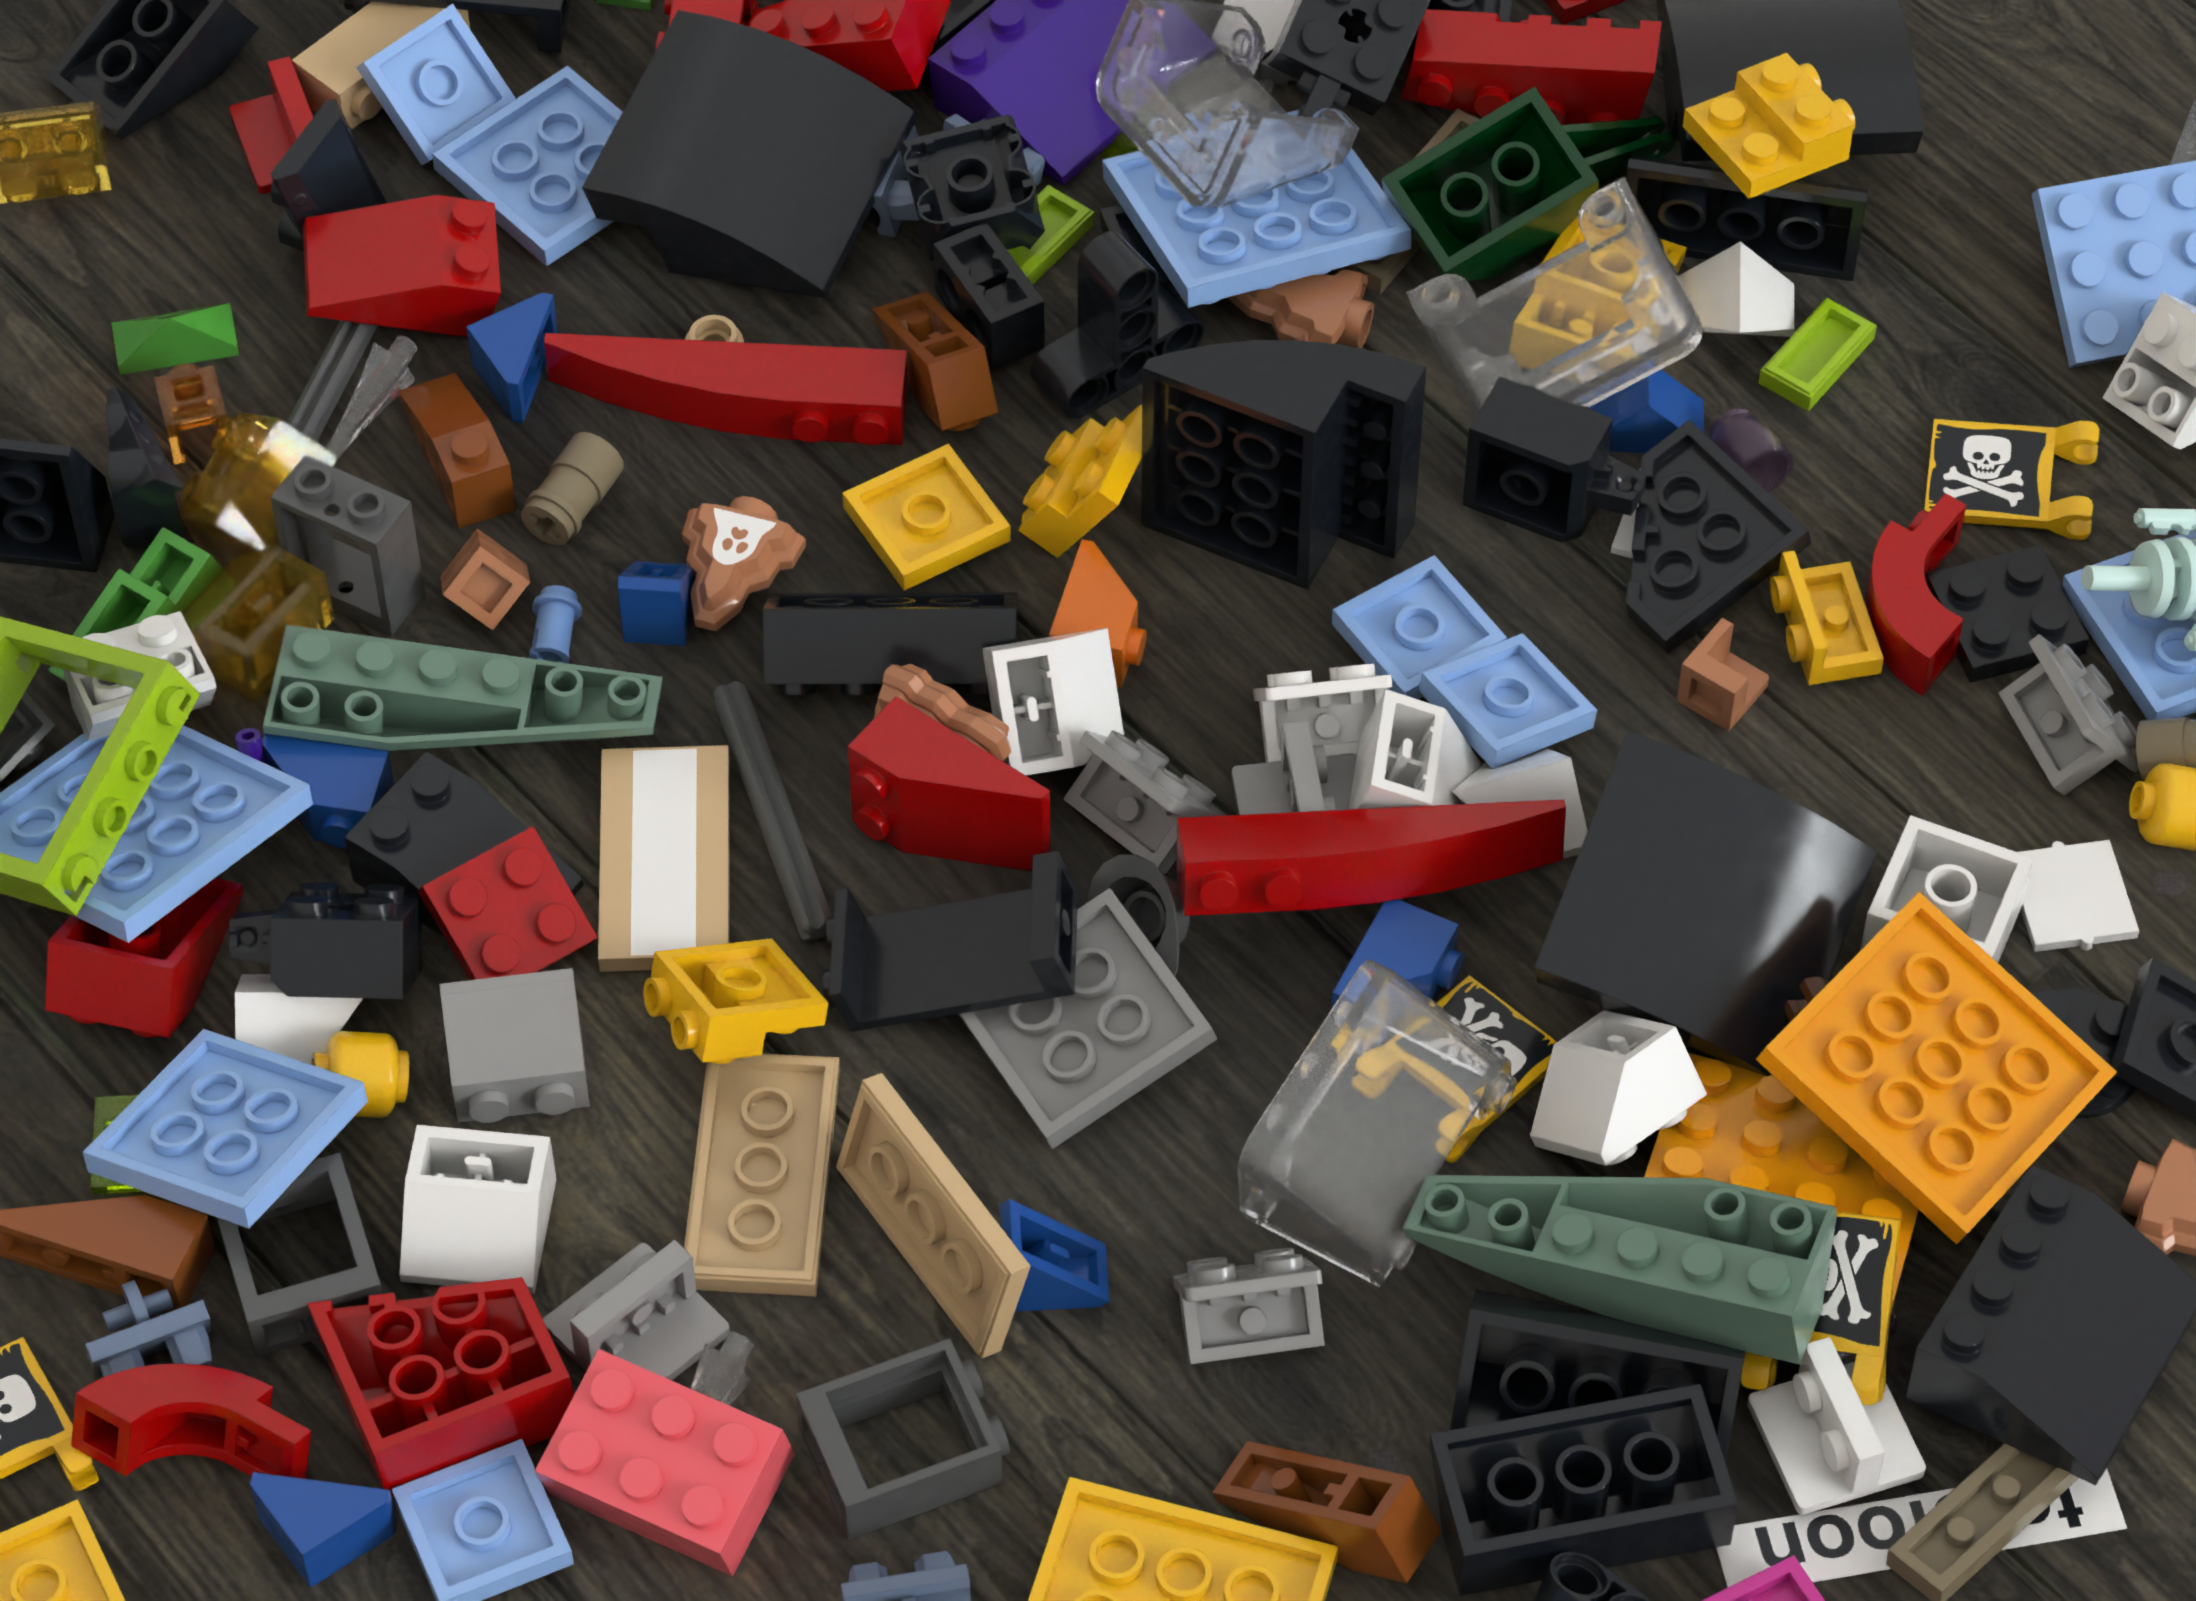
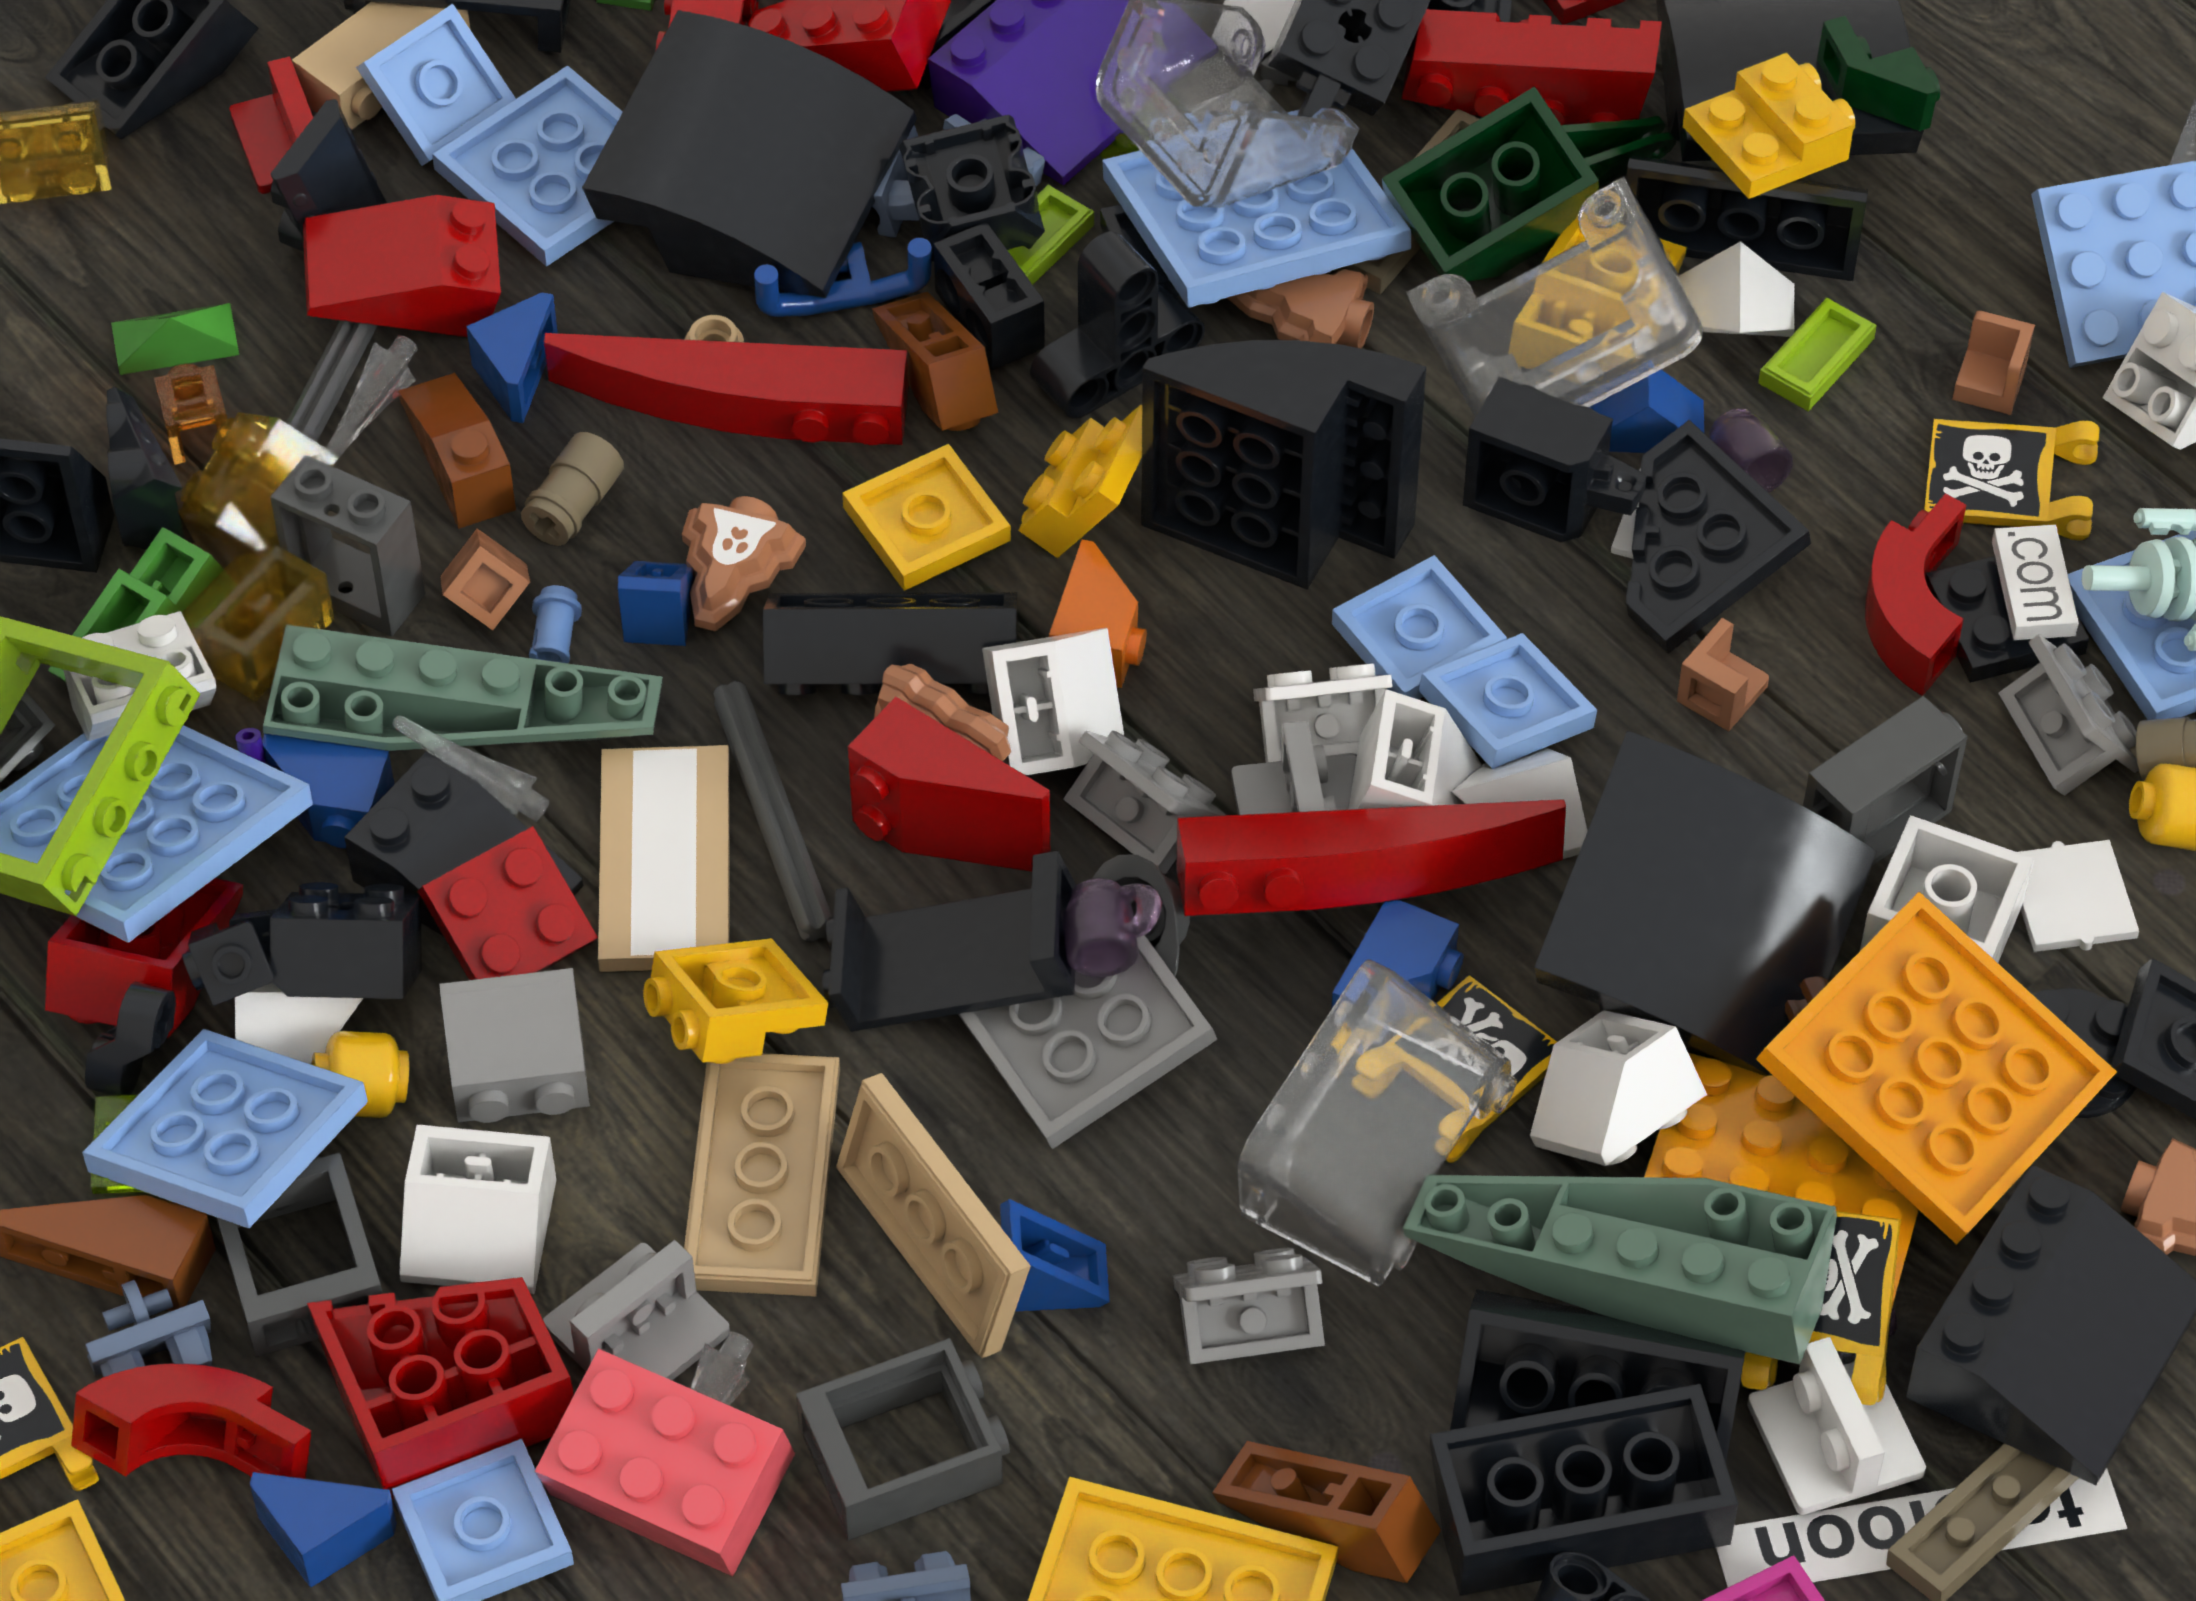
yellow bracket [1770,550,1884,685] -> none
none -> black piece [85,981,176,1099]
none -> black bracket [182,920,274,1006]
none -> clear piece [392,715,550,821]
none -> blue piece [754,238,932,317]
none -> clear purple piece [1064,878,1162,977]
none -> dark grey window [1803,696,1968,865]
none -> dark green slope [1817,16,1940,131]
none -> nougat panel [1952,311,2035,415]
none -> white tile [1992,525,2079,640]

